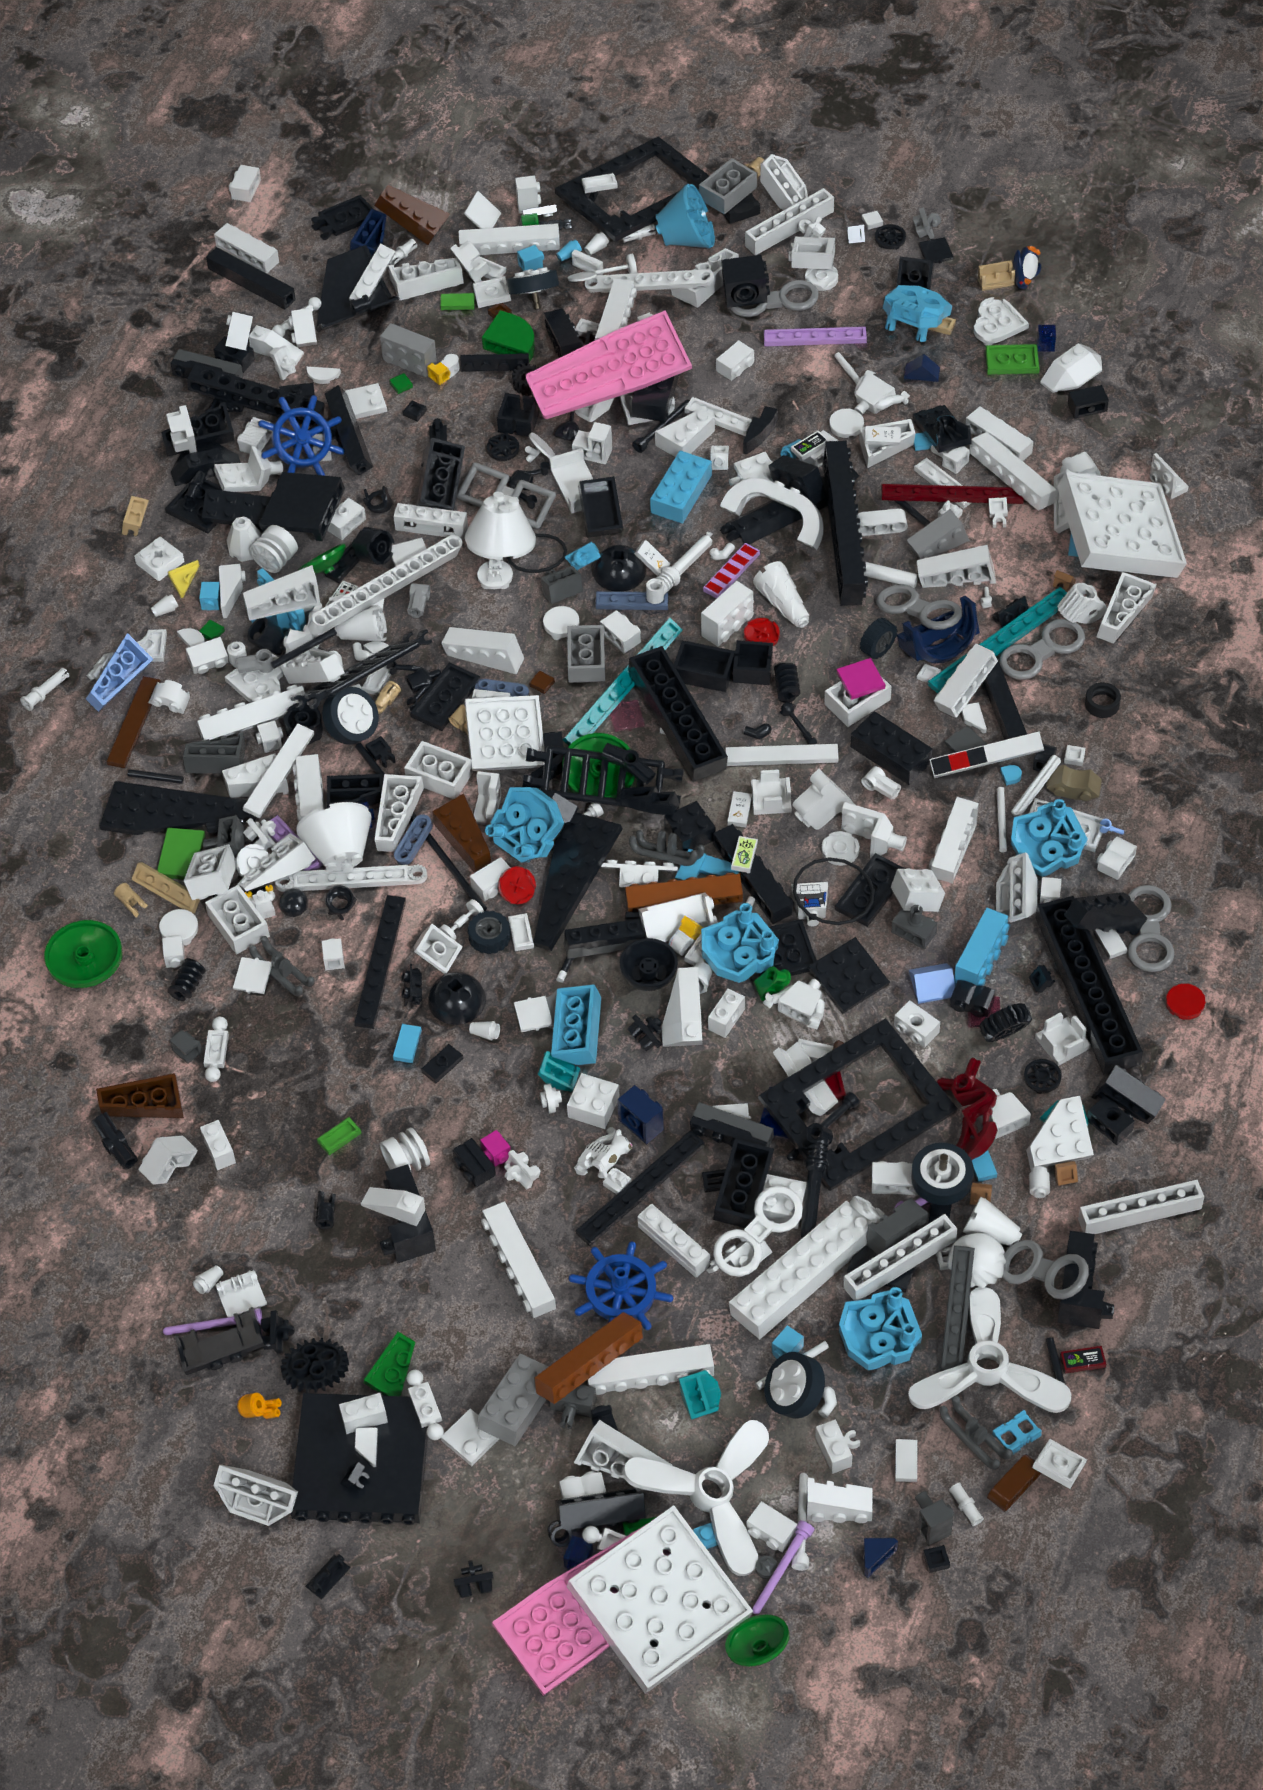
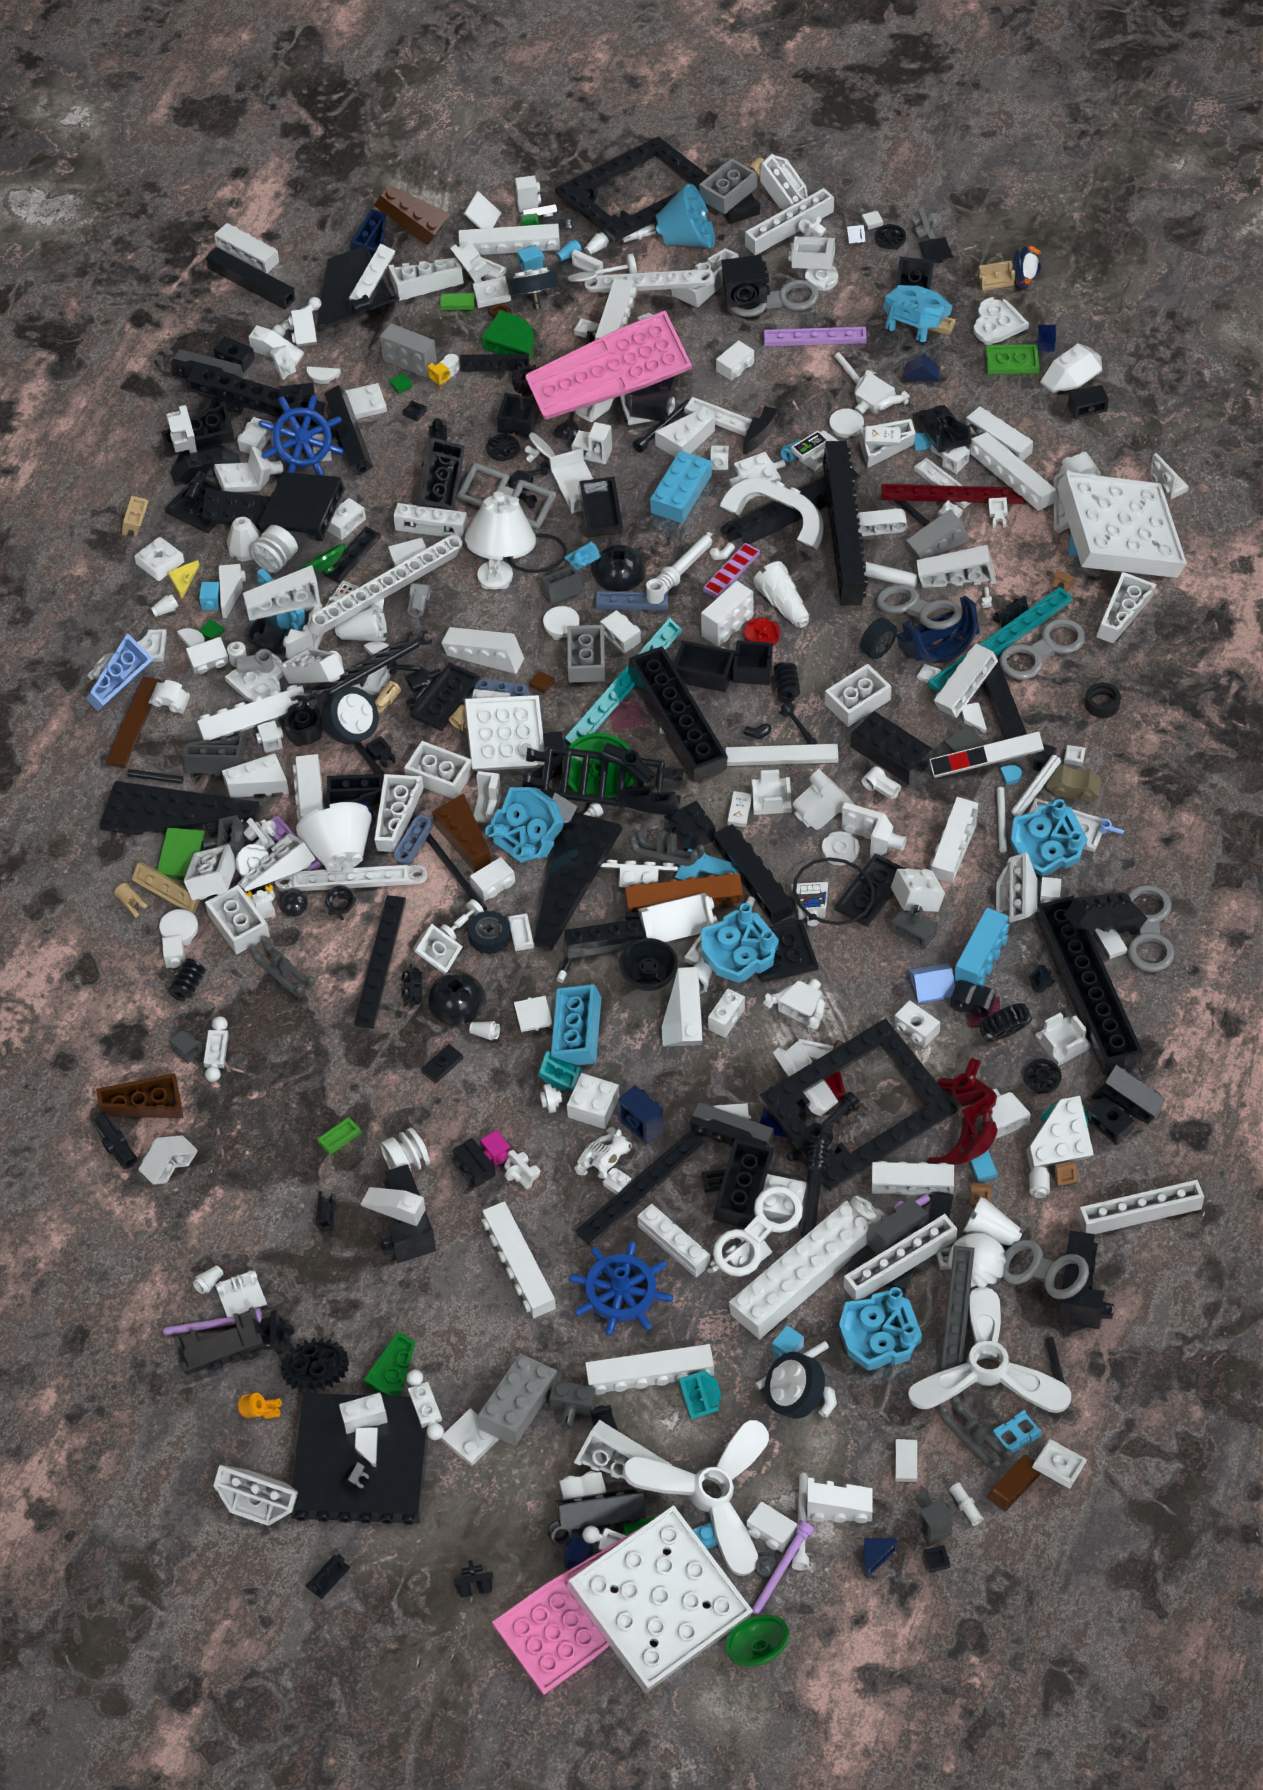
white pin [20,668,69,711] -> none
green dish [44,920,123,988] -> none
white brick [200,1120,236,1171] -> none
white wedge [226,312,253,350] -> none
white brick [229,165,261,202] -> none
white piece [233,957,272,994] -> none
white tile [243,724,314,818] -> none
black bar [271,628,337,669] -> none
black tile [311,195,373,240] -> none
white brick [322,938,345,971] -> none
black brick [352,527,394,565] -> none
white arm [352,642,373,661] -> none
black piece [363,486,393,513] -> none
white pin [390,239,417,265] -> none
medium azure tile [393,1024,422,1063] -> none
red tile [498,866,536,905] -> none
dark orange brick [534,1312,643,1404] -> none
black wedge [544,308,584,358] -> none
white tile [582,173,618,193] -> none
black hips [627,1014,662,1051] -> none
white tile [634,540,670,576] -> none
leg [669,916,704,956] -> none
tile [731,836,758,873] -> none
green piece [754,967,791,1001] -> none
black wedge [768,455,827,505] -> none
black plate [808,937,890,1014] -> none
white brick [815,1419,860,1474] -> none
dark pink tile [837,658,886,700] -> none
wheel [911,1143,974,1205] -> none
white piece [1057,583,1107,624] -> none
tile [1060,1346,1107,1374] -> none
white brick [1096,837,1137,880] -> none
red tile [1166,984,1206,1020] -> none

